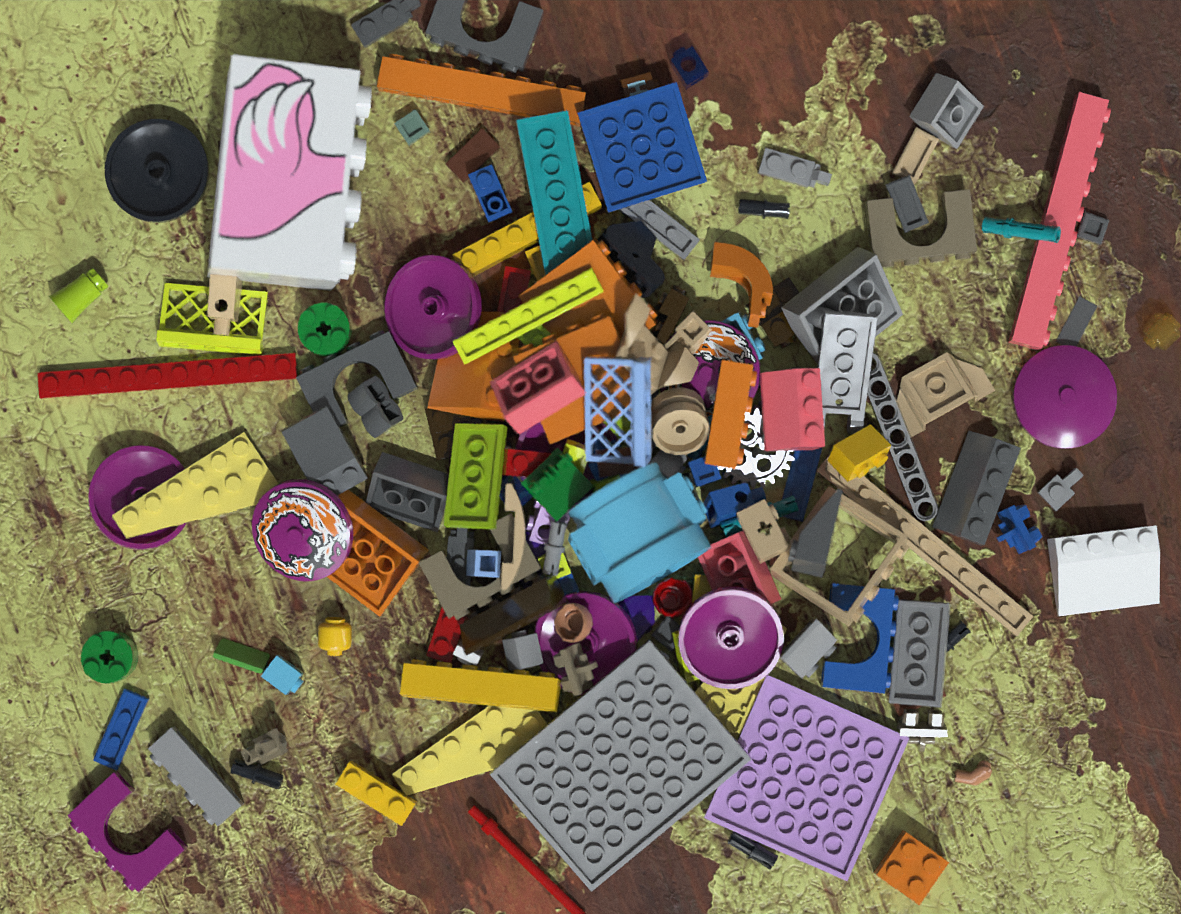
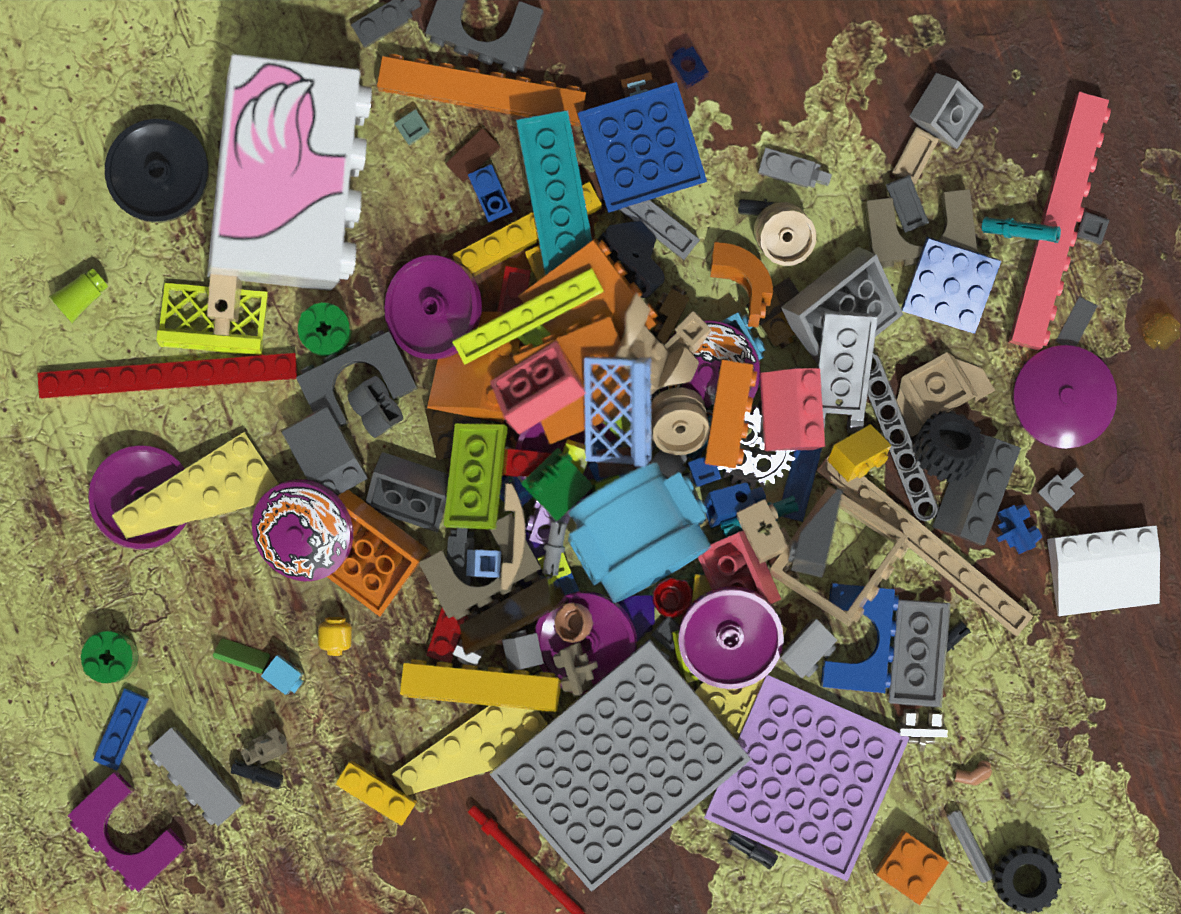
none -> tan wheel [754,202,816,266]
none -> plate [901,237,1001,334]
none -> black tyre [913,410,985,482]
none -> light grey axle [947,810,993,883]
none -> black tyre [992,845,1062,914]

